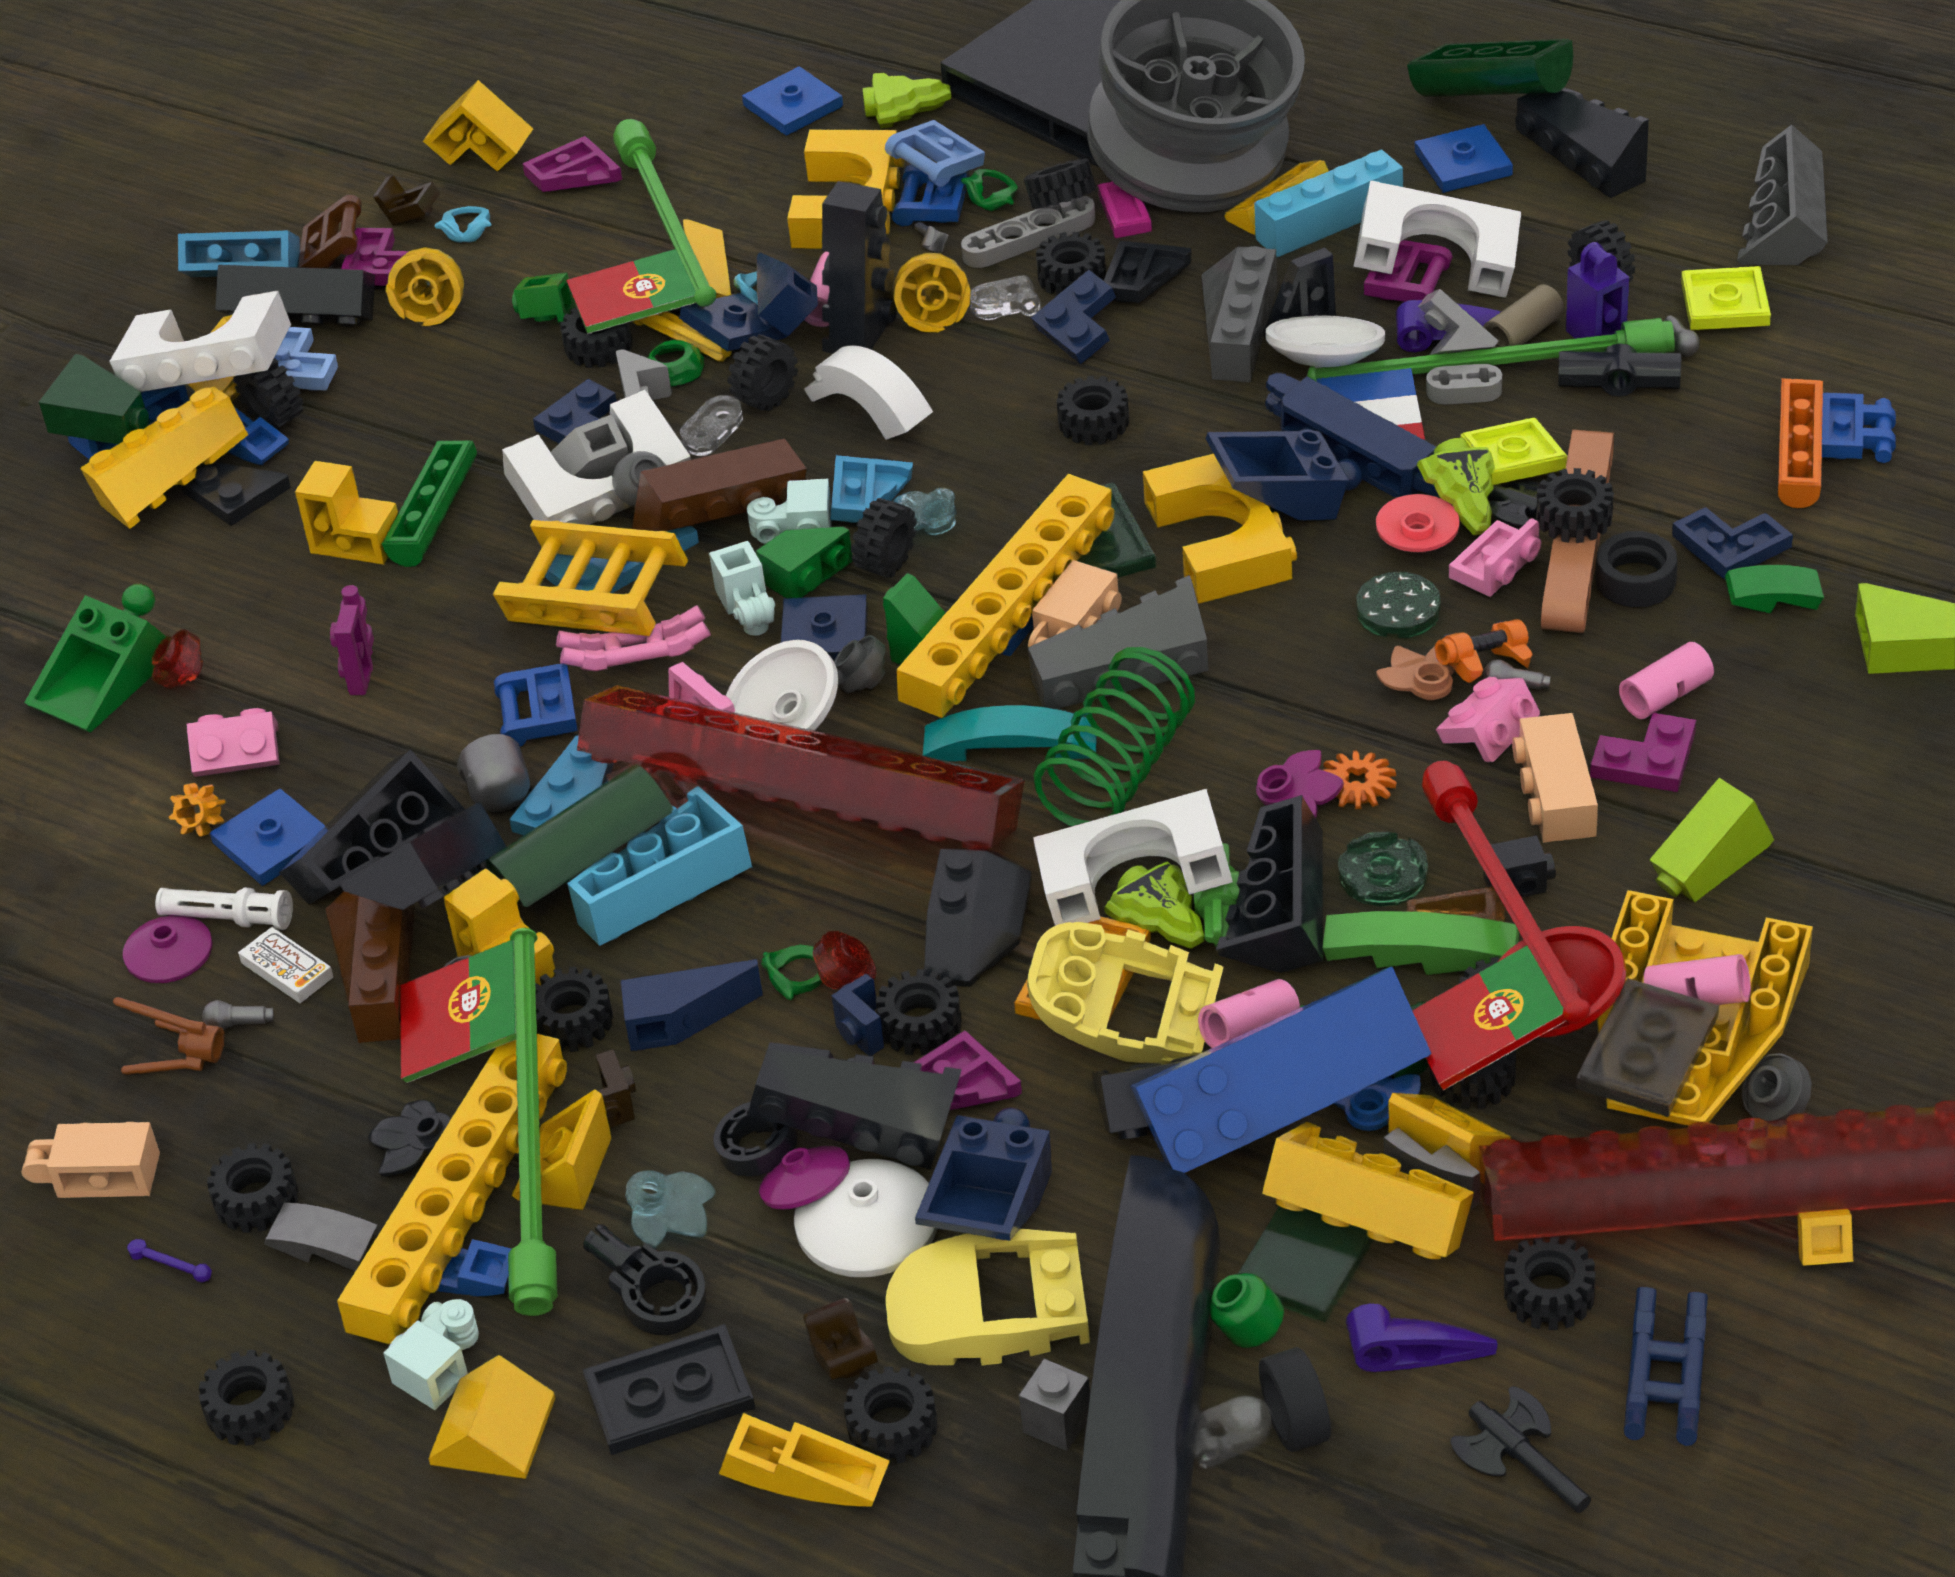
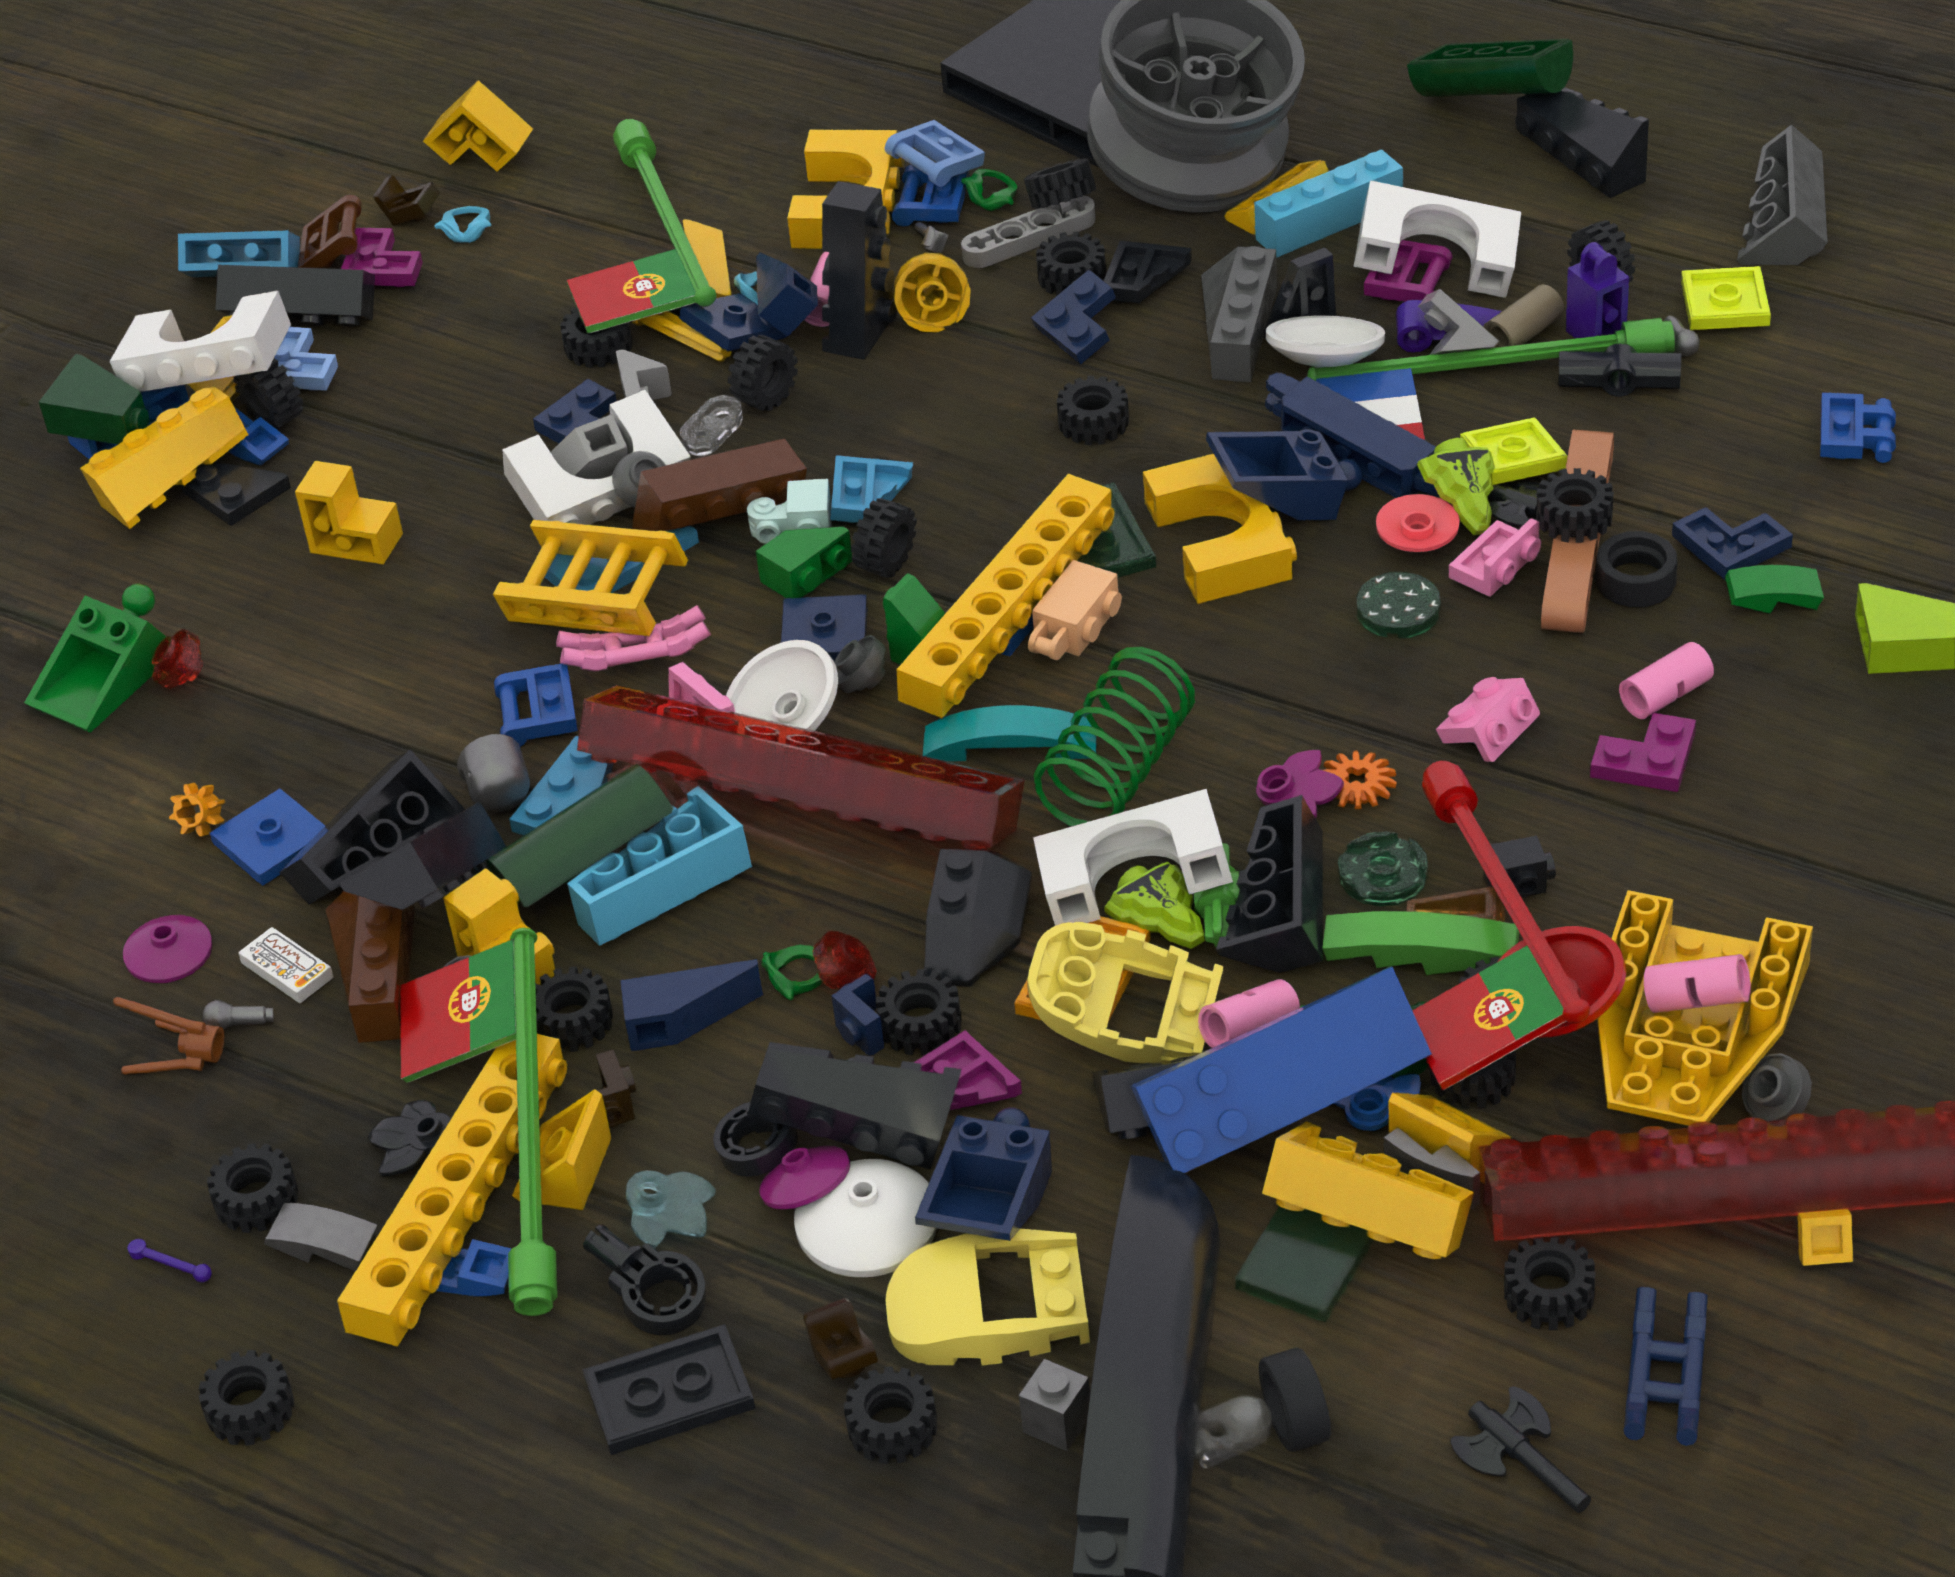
light nougat brick [21,1122,160,1198] -> none
white pin [155,887,293,930] -> none
bright pink bracket [187,708,280,777] -> none
magenta plate [330,585,374,695] -> none
green brick [382,440,477,567] -> none
light aqua brick [384,1299,479,1410] -> none
yellow cylinder [386,247,464,326] -> none
yellow slope [428,1355,555,1479] -> none
green brick [512,273,575,322] -> none
magenta wing [522,136,622,192] -> none
green piece [647,340,704,387] -> none
light aqua brick [709,541,775,636] -> none
yellow slope [719,1413,889,1507] -> none
blue plate [742,66,843,136] -> none
white arch [804,346,933,440] -> none
lime rock [862,73,951,129] -> none
clear light blue plate [893,487,957,535] -> none
clear plate [970,275,1042,320] -> none
dark grey wedge [1028,575,1208,709] -> none
dark pink tile [1098,182,1152,238] -> none
green head [1210,1273,1284,1348] -> none
dark purple piece [1346,1303,1498,1372] -> none
nougat plate [1376,646,1455,700] -> none
blue plate [1415,124,1513,193] -> none
light grey beam [1426,364,1502,404] -> none
orange piece [1435,619,1532,683] -> none
flat silver piece [1483,659,1551,690] -> none
light nougat brick [1512,713,1598,843] -> none
clear smoke tile [1576,978,1719,1117] -> none
lime slope [1650,778,1774,902] -> none
orange brick [1778,378,1823,508] -> none

